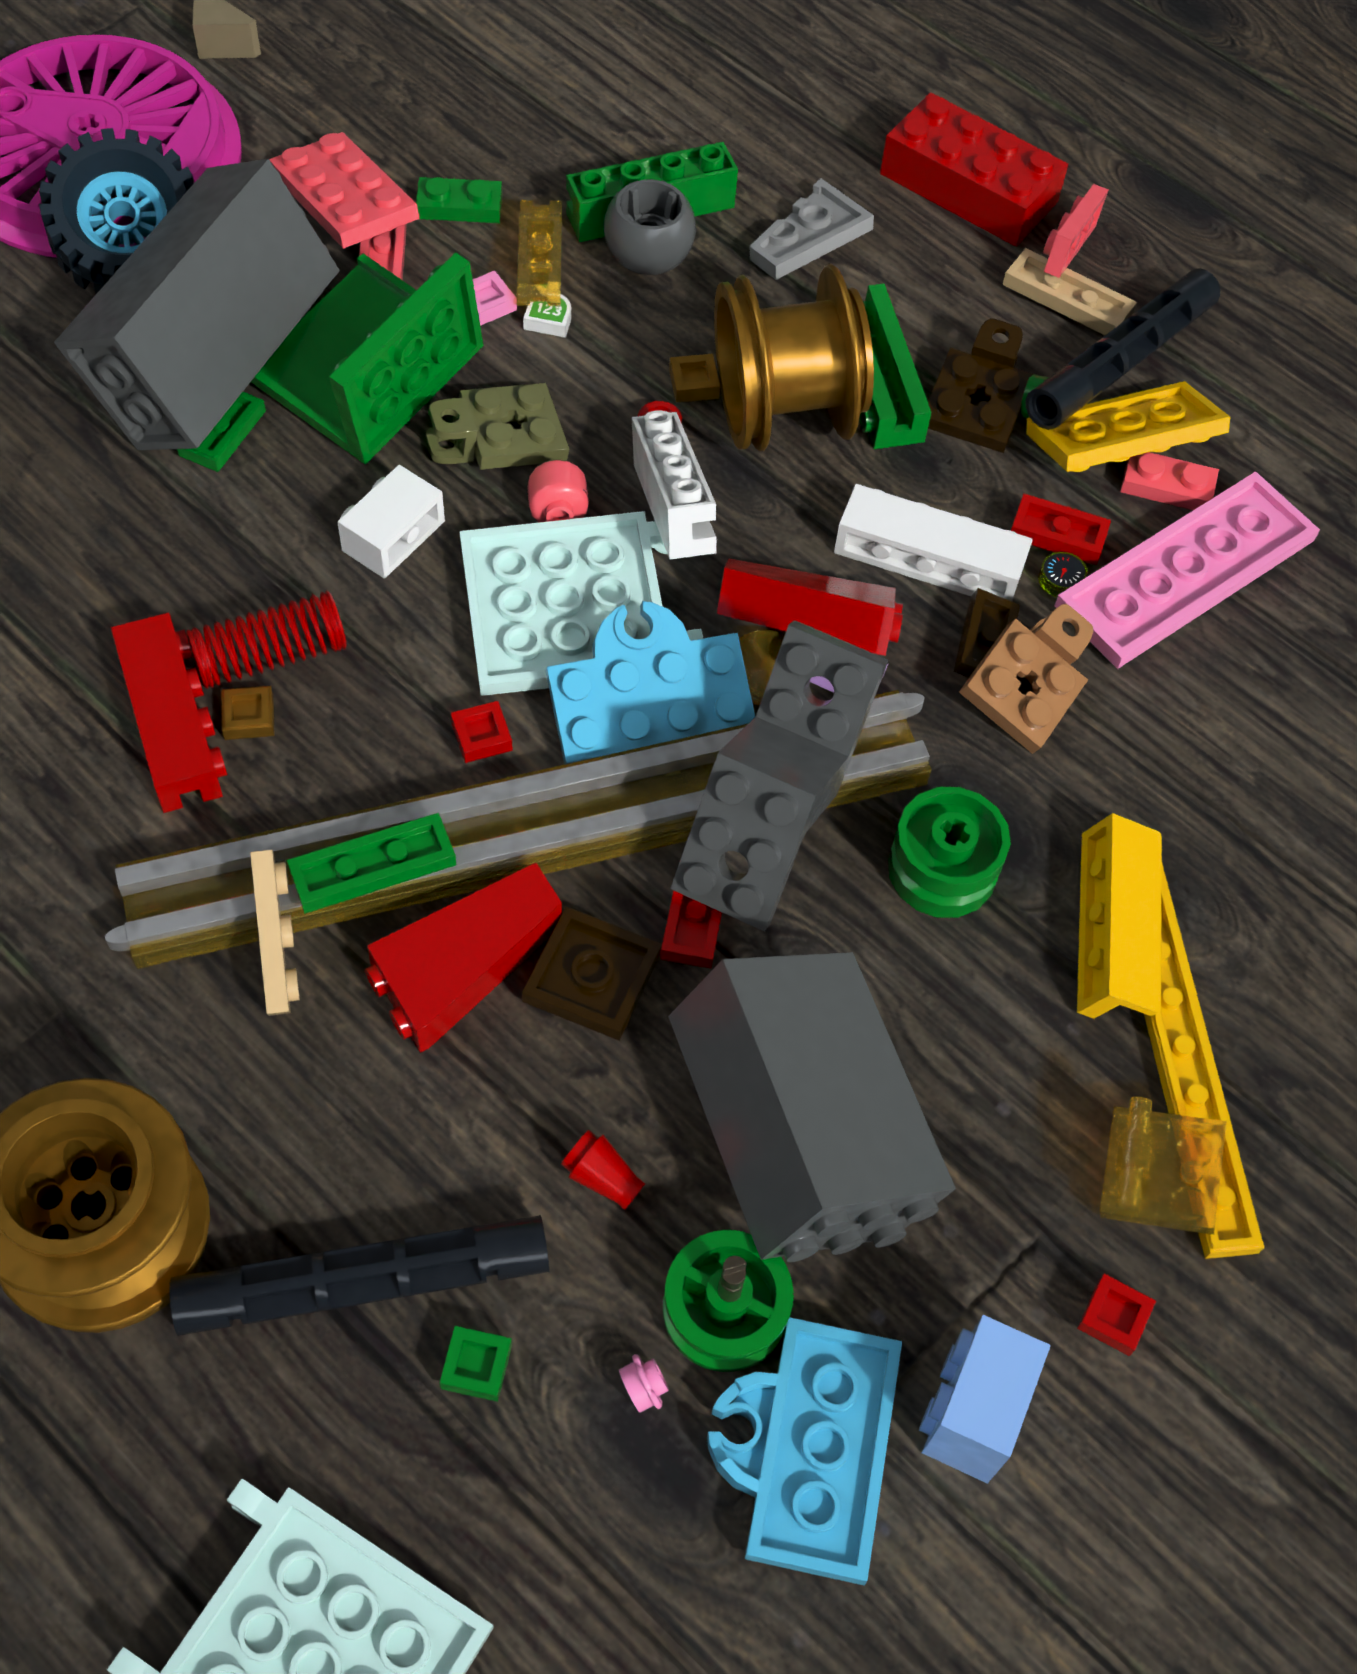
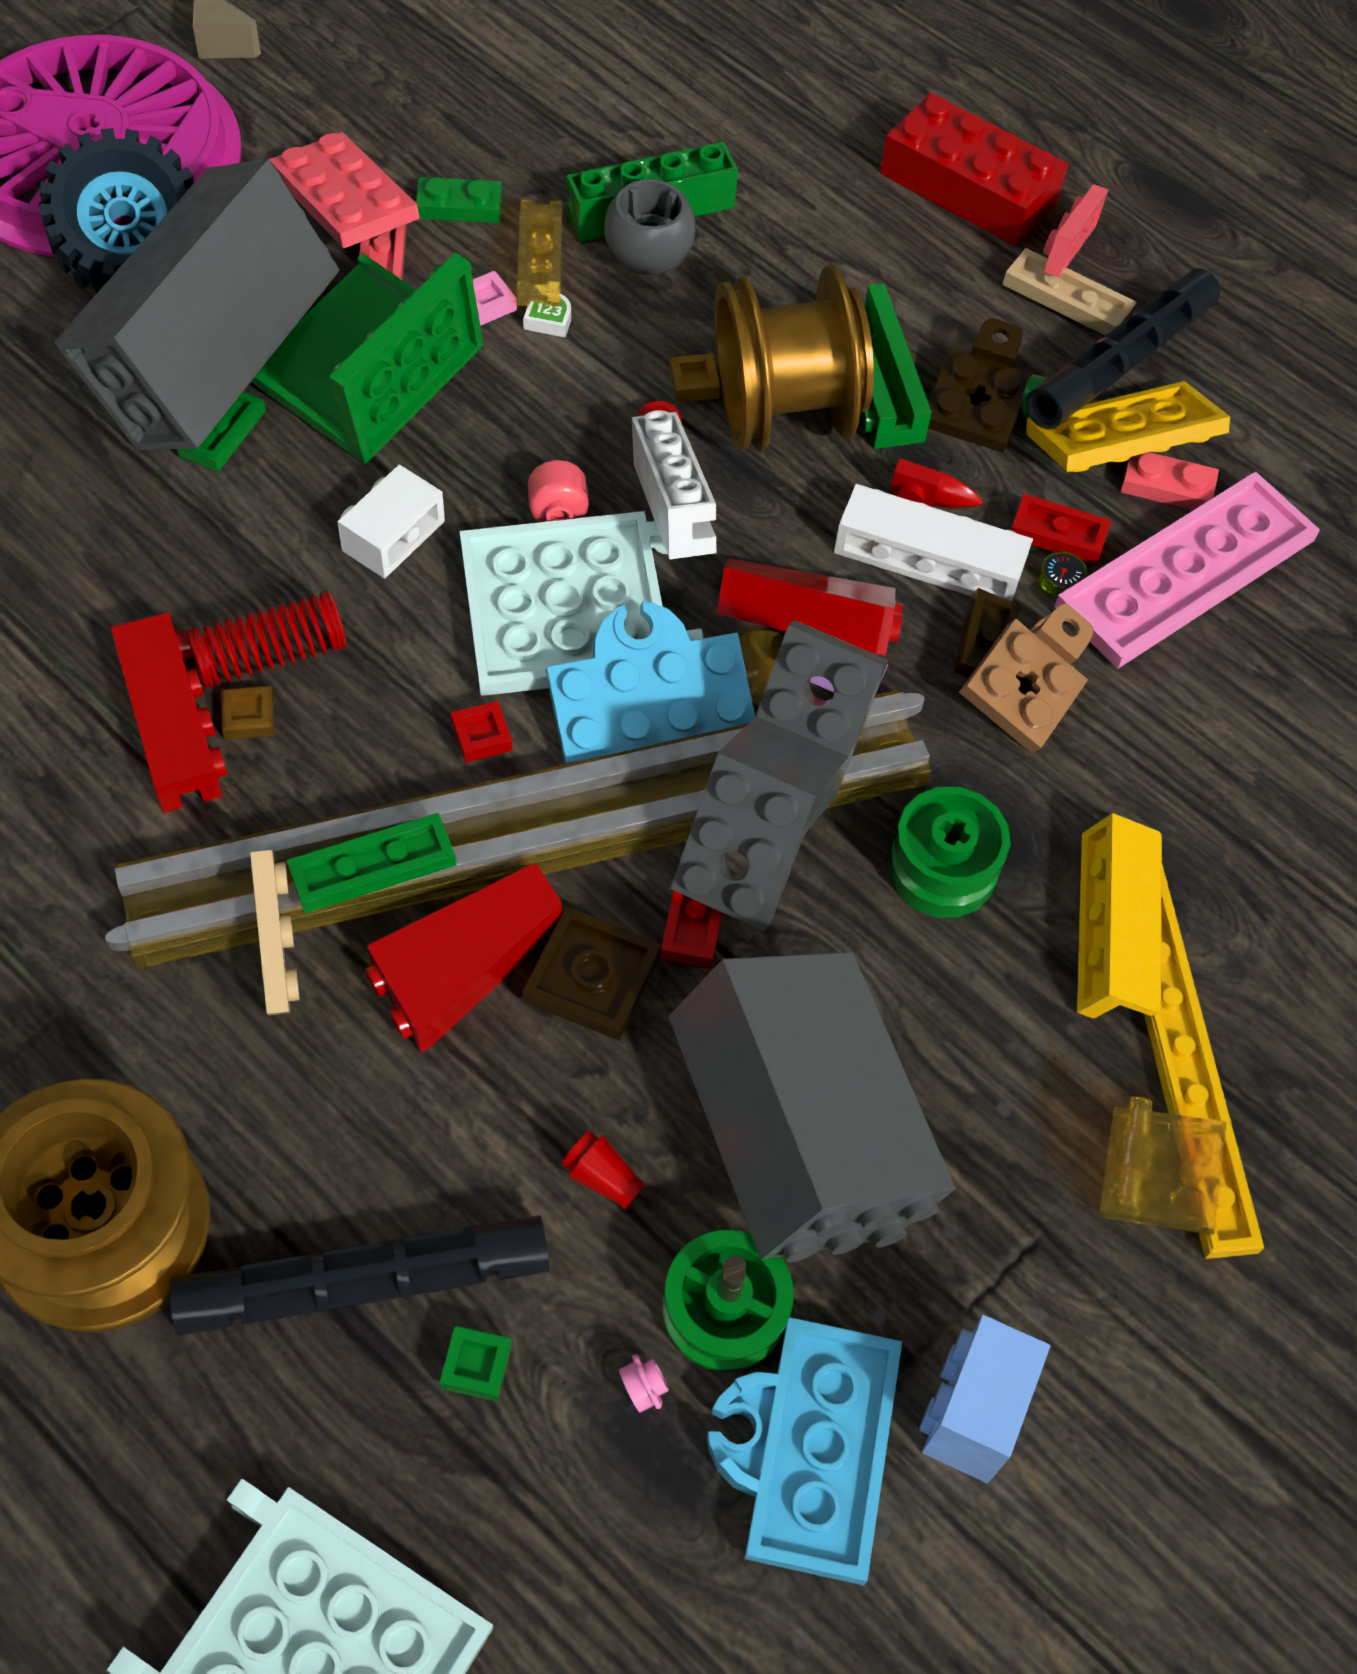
olive plate [425,383,569,470] -> none
light grey wing [750,178,874,280] -> none
red plate [1077,1274,1156,1356] -> none
none -> red plate [889,458,983,509]

